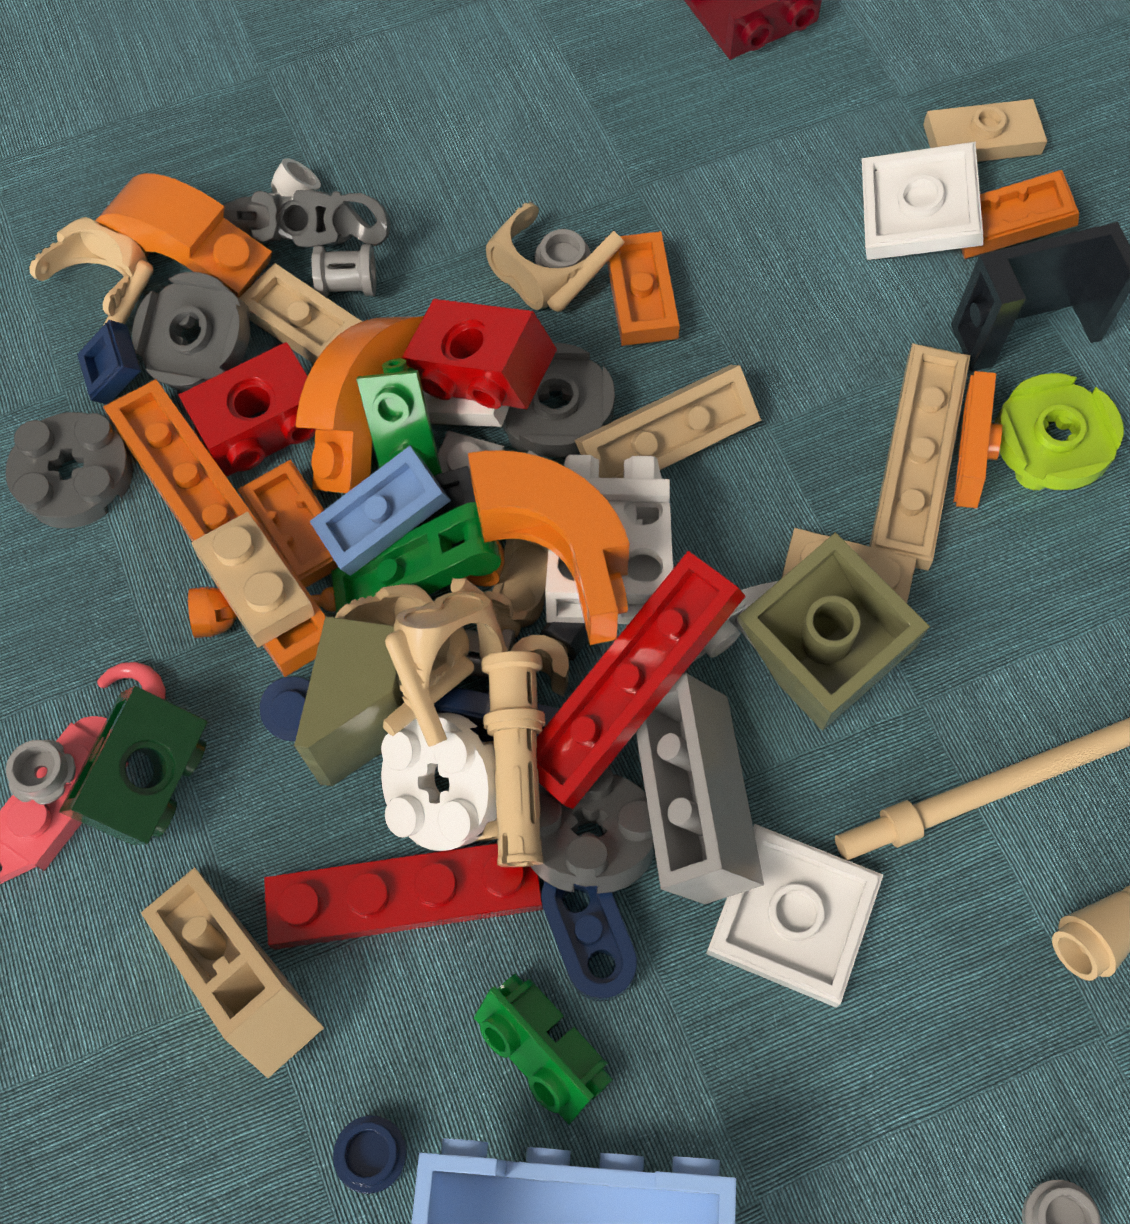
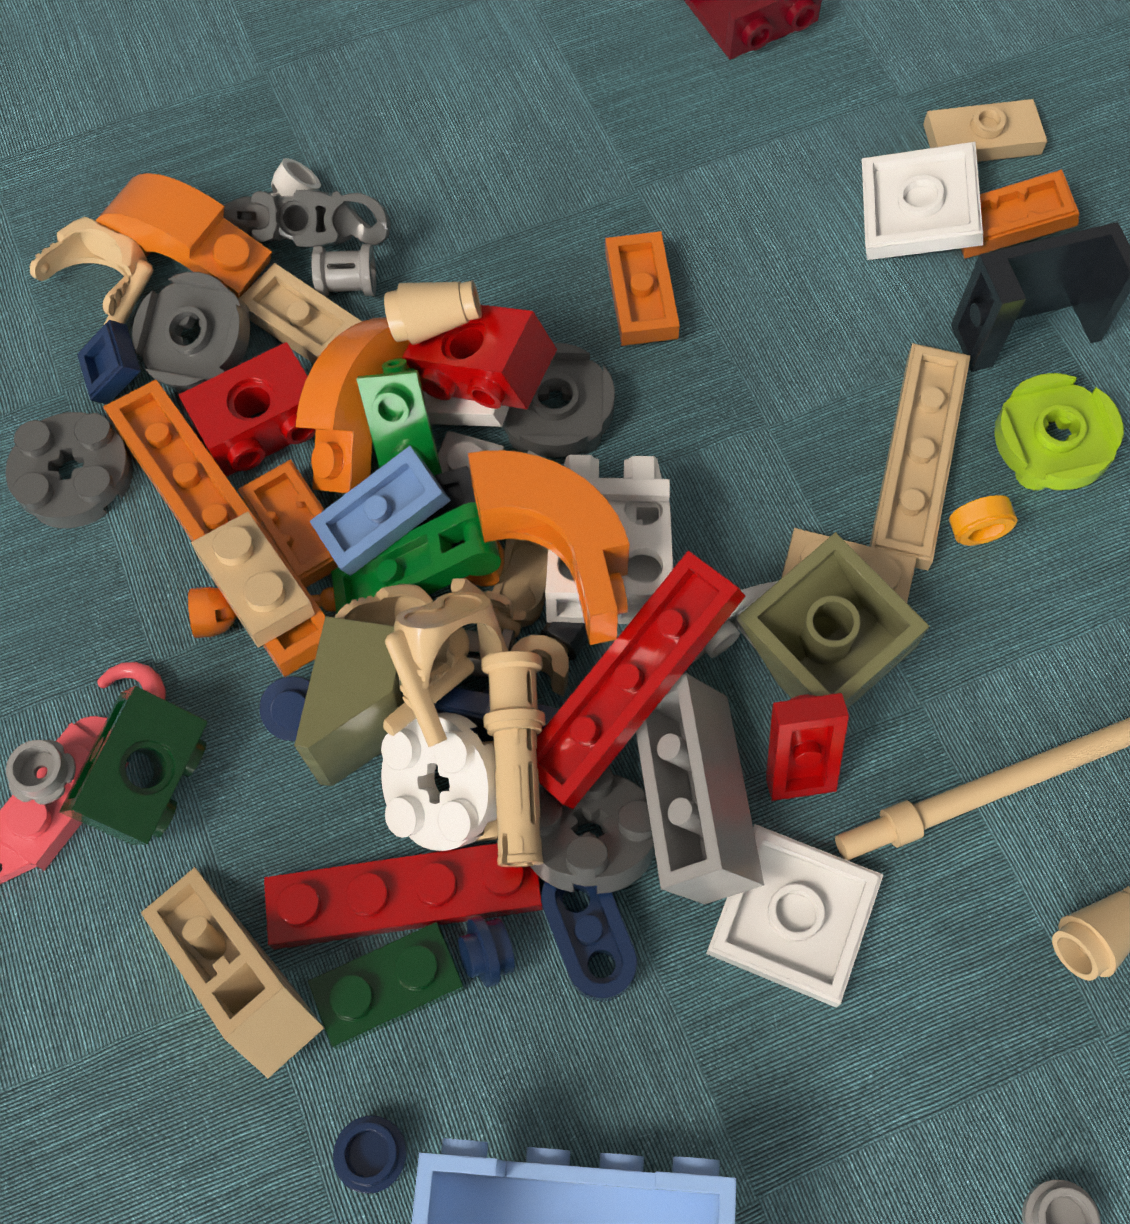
green hinge [474,973,613,1125] -> none
tan helmet [486,202,625,312] -> none
light grey plate [535,229,591,268] -> none
tan plate [575,365,761,478] -> none
orange plate [953,371,1002,509] -> none
none -> dark green plate [308,922,465,1049]
none -> tan cone [384,280,482,345]
none -> dark blue plate [458,916,515,988]
none -> red plate [766,693,849,801]
none -> light orange tile [949,495,1017,546]

